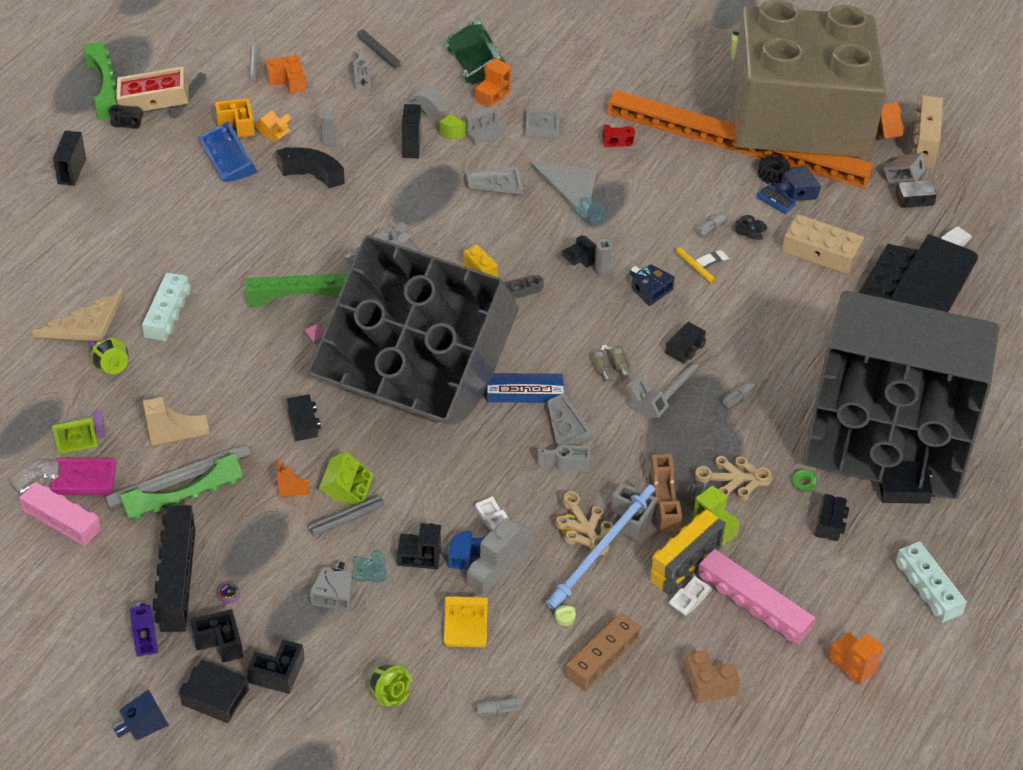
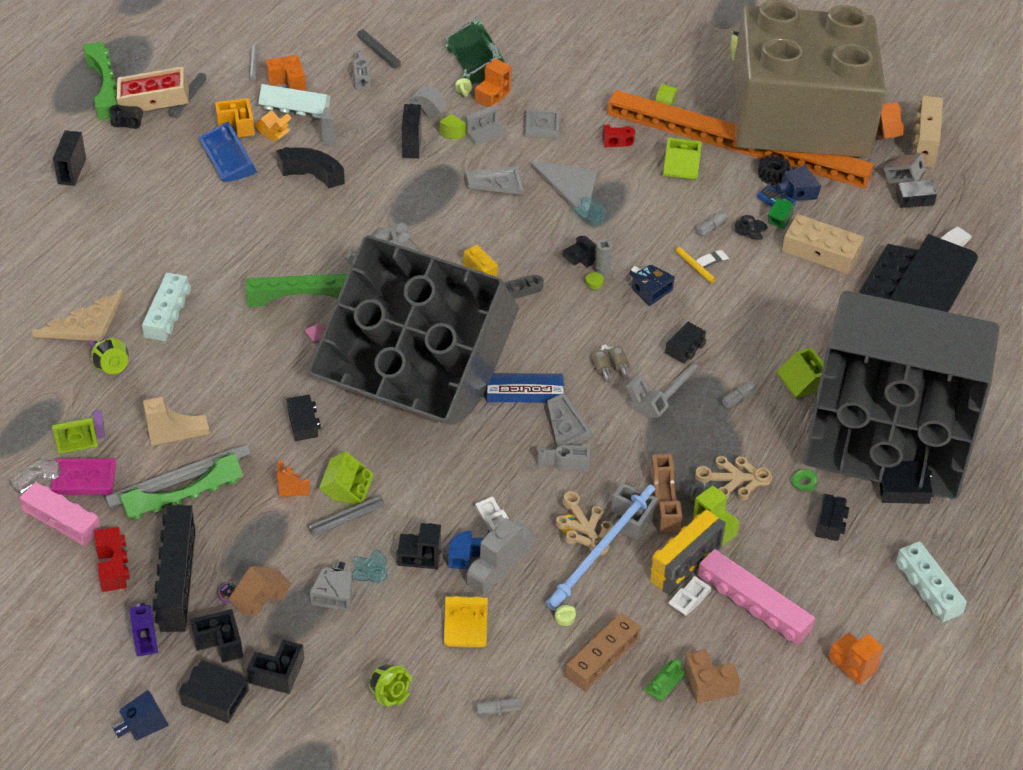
none -> red arch [94,527,130,592]
none -> medium nougat brick [229,566,292,616]
none -> light aqua brick [258,84,331,118]
none -> yellowish green tile [455,78,472,97]
none -> lime tile [585,272,604,290]
none -> bright green hinge [644,659,686,702]
none -> lime brick [655,84,678,106]
none -> lime slope [663,138,702,180]
none -> green brick [768,198,794,229]
none -> lime slope [776,347,824,399]

